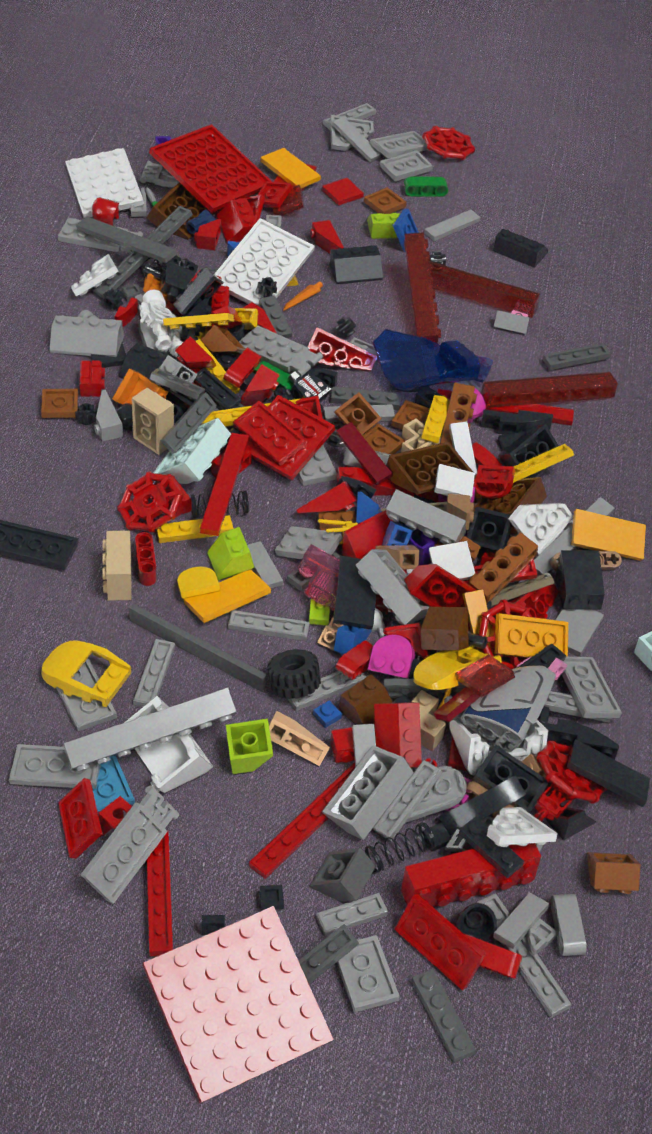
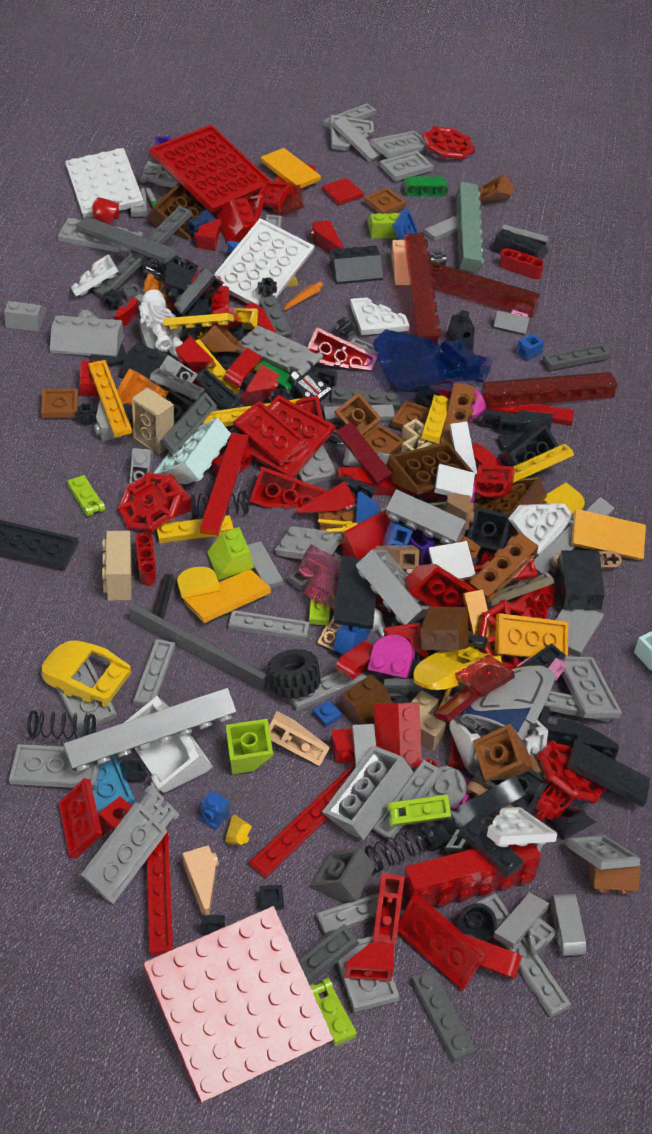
none -> light grey slope [4,301,47,332]
none -> black piece [27,710,96,739]
none -> lime plate [67,475,105,517]
none -> light orange tile [89,360,132,437]
none -> black plate [120,758,148,781]
none -> light grey slope [130,448,153,484]
none -> black axle [153,573,174,619]
none -> light nougat slope [183,845,219,915]
none -> blue brick [199,790,230,830]
none -> yellow piece [225,814,252,846]
none -> red wedge [249,466,328,508]
none -> lime plate [309,977,357,1047]
none -> red slope [344,942,394,981]
none -> white plate [350,298,409,335]
none -> red slope [372,873,405,946]
none -> lime plate [387,795,451,827]
none -> light nougat slope [391,240,411,285]
none -> black torso [447,310,475,353]
none -> sand green brick [456,181,484,273]
none -> dark orange slope [473,724,533,781]
none -> dark orange slope [479,174,515,204]
none -> red beam [499,248,544,279]
none -> light grey tile [503,225,549,245]
none -> blue brick [516,333,544,362]
none -> yellow tile [542,482,585,516]
none -> light grey tile [566,835,640,870]

